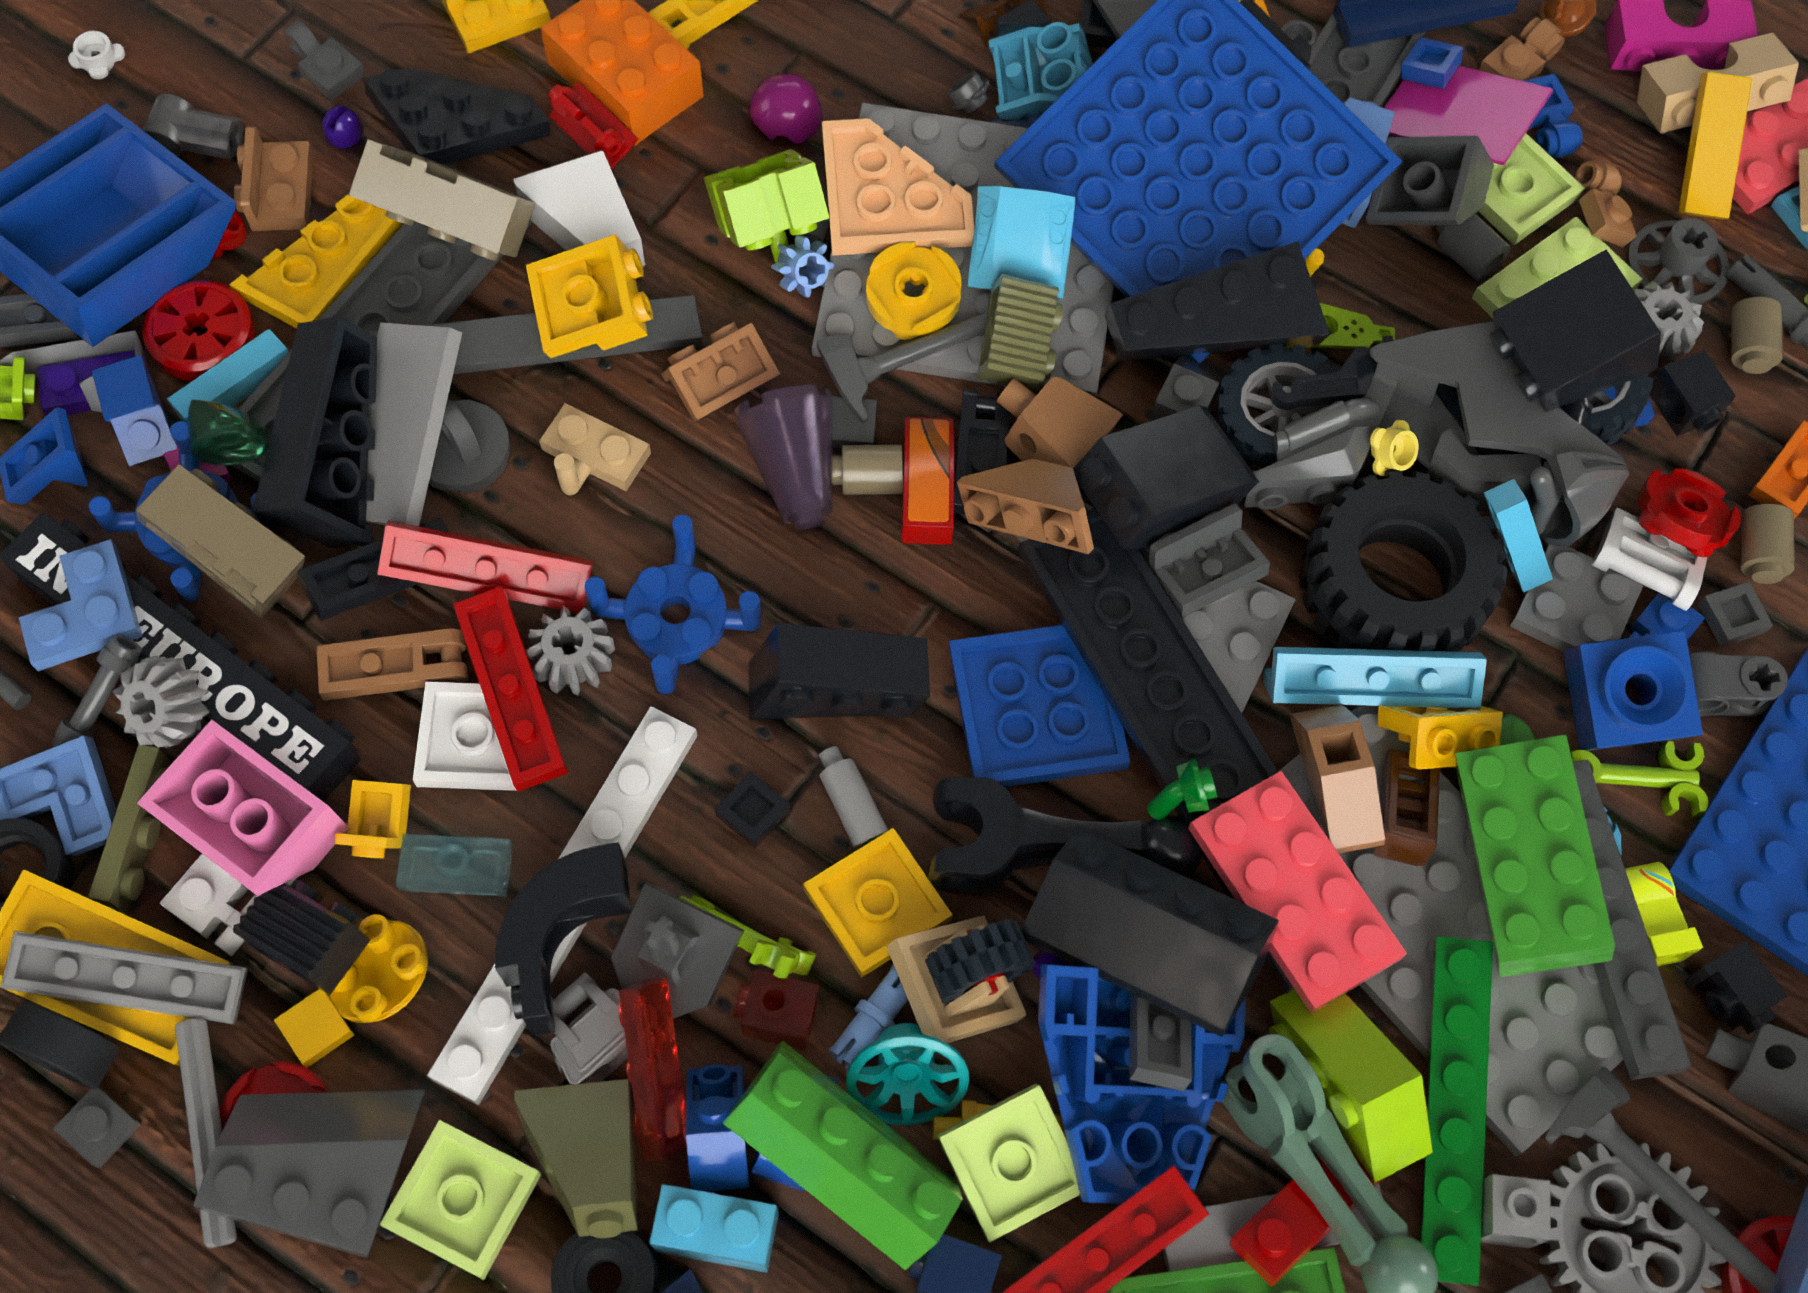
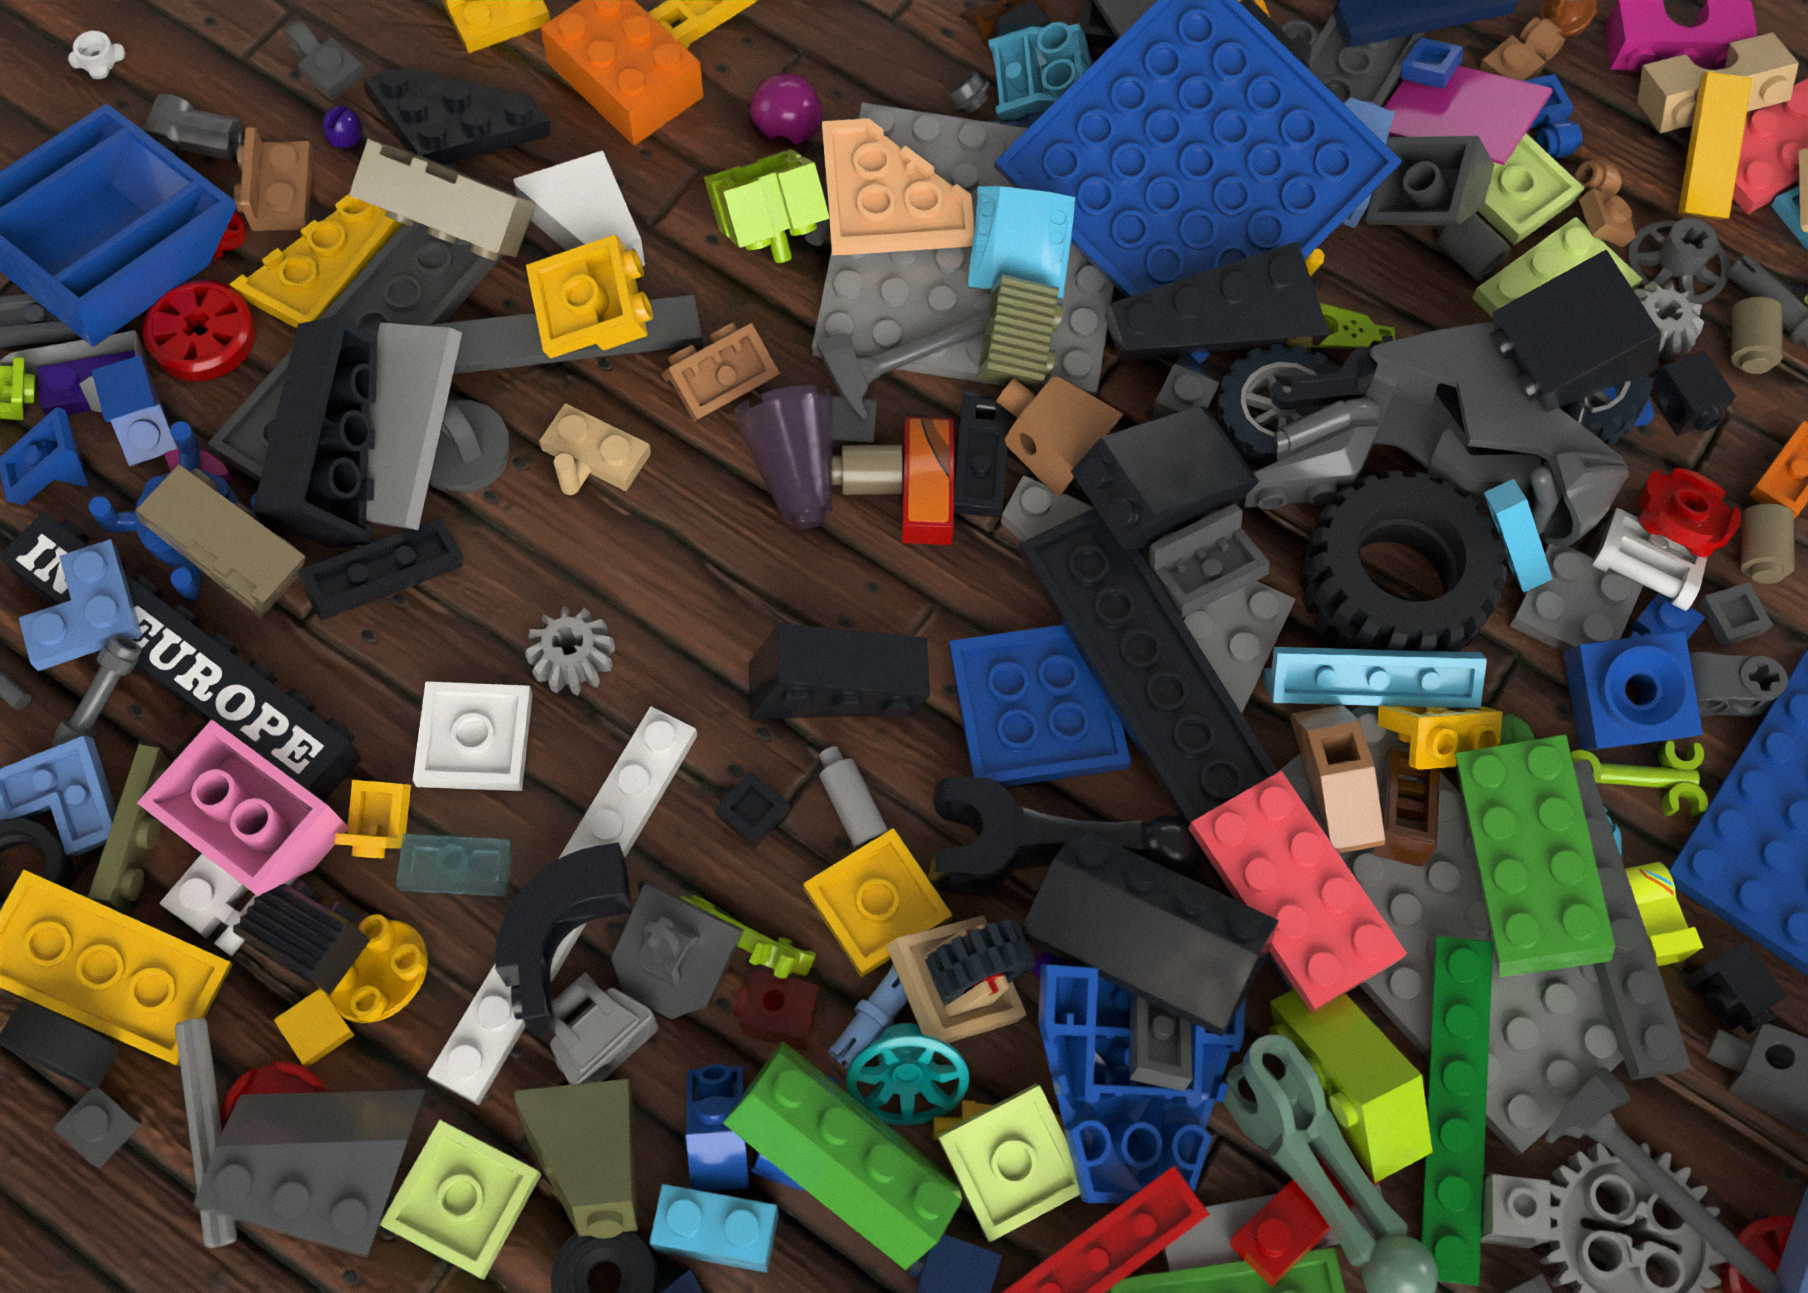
light grey tile [0,931,248,1025] -> none
light grey gear [112,656,210,748] -> none
medium azure piece [167,329,289,434] -> none
clear green piece [187,400,270,465] -> none
medium nougat plate [316,628,469,701] -> none
plate [377,520,593,613] -> none
red plate [453,586,569,792] -> none
red hinge [548,81,639,170] -> none
blue plate [584,515,762,695] -> none
clear red plate [619,977,687,1161] -> none
light blue gear [771,235,835,297] -> none
yellow plate [866,242,961,340] -> none
medium nougat slope [957,459,1094,554] -> none
green plate [1147,759,1218,820] -> none
light yellow plate [1370,420,1419,477] -> none

